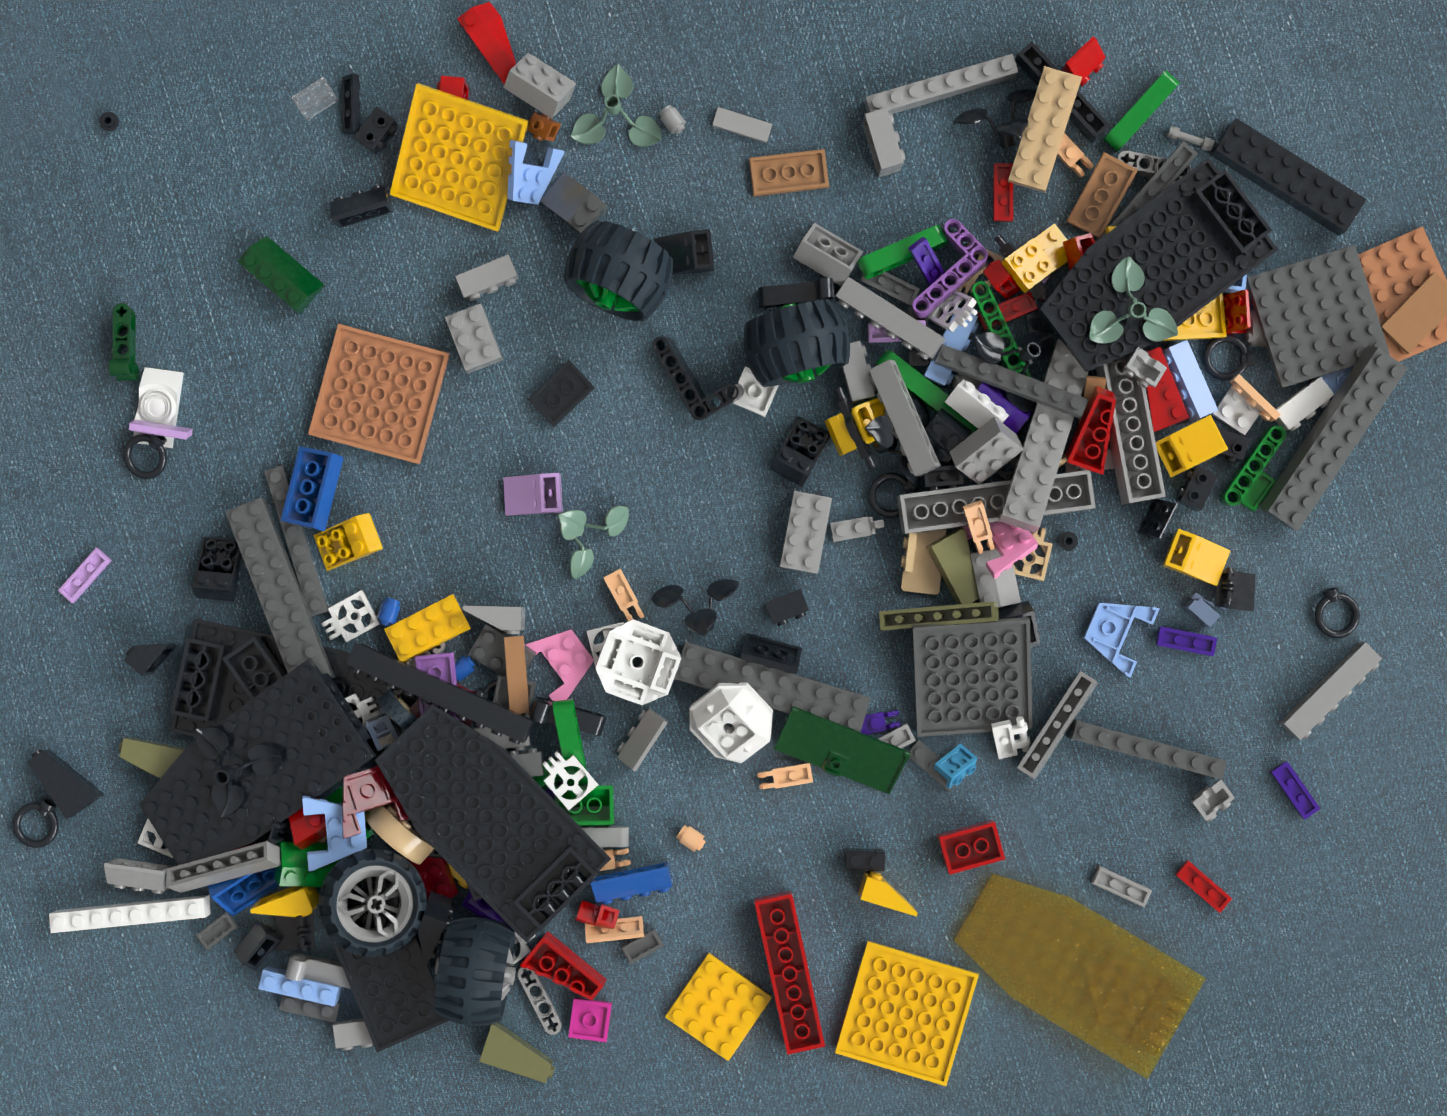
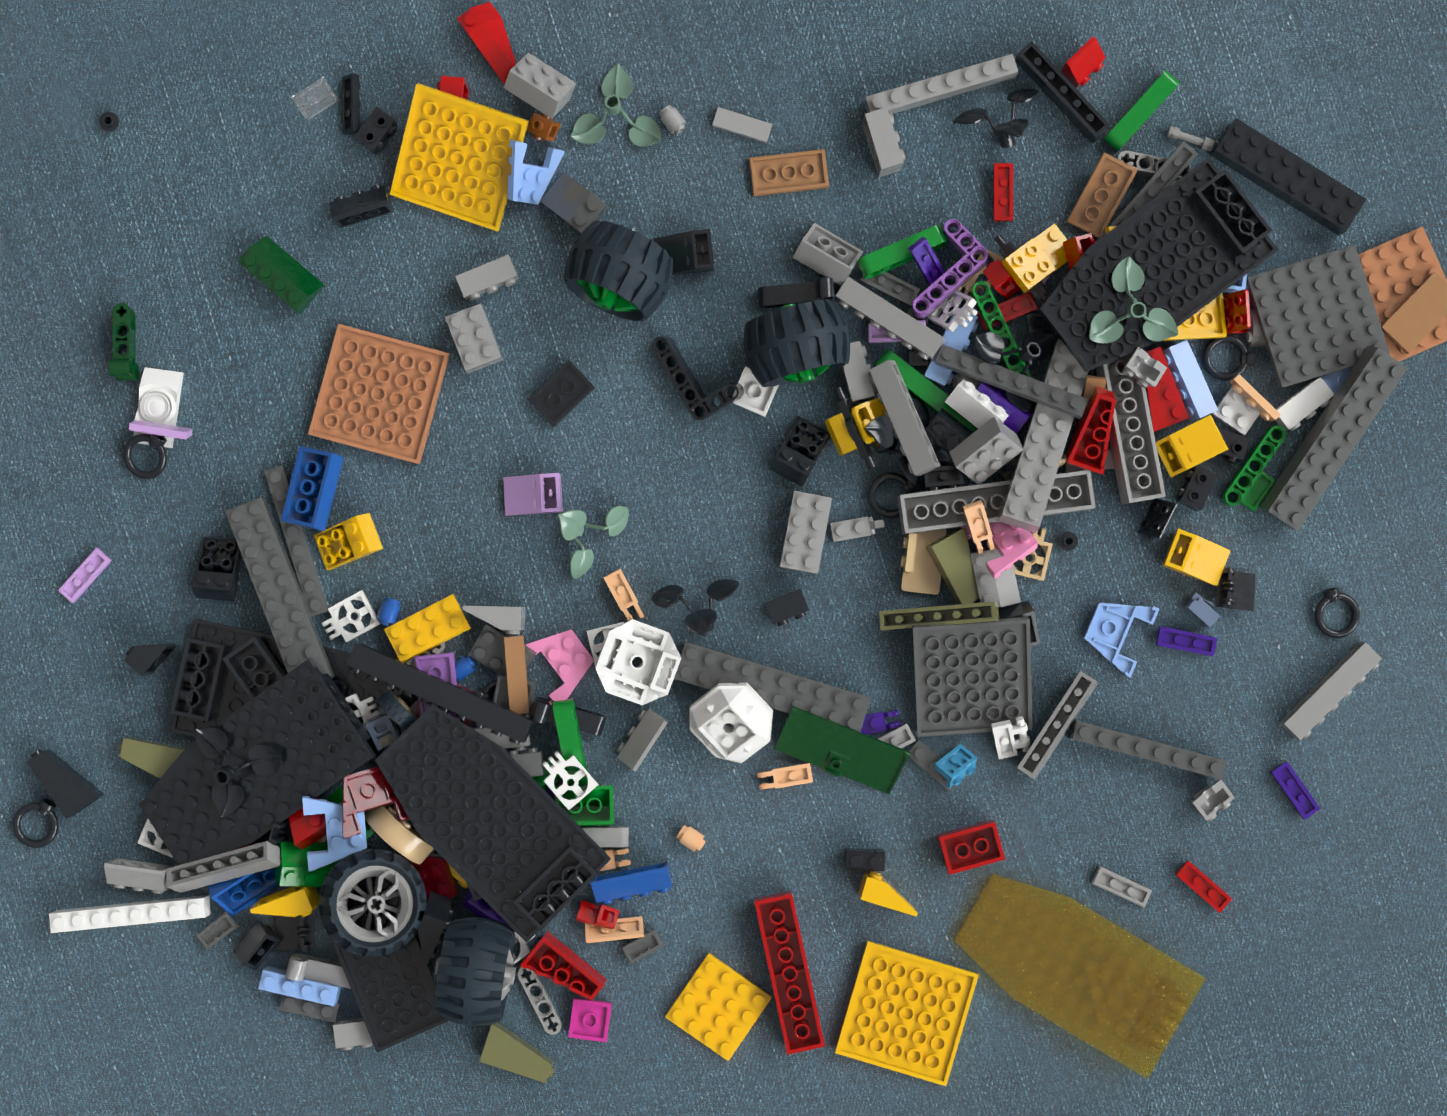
black plate [740,633,802,674] -> none
tan brick [1008,66,1082,193] -> none
light nougat hinge [1057,133,1093,178] -> none

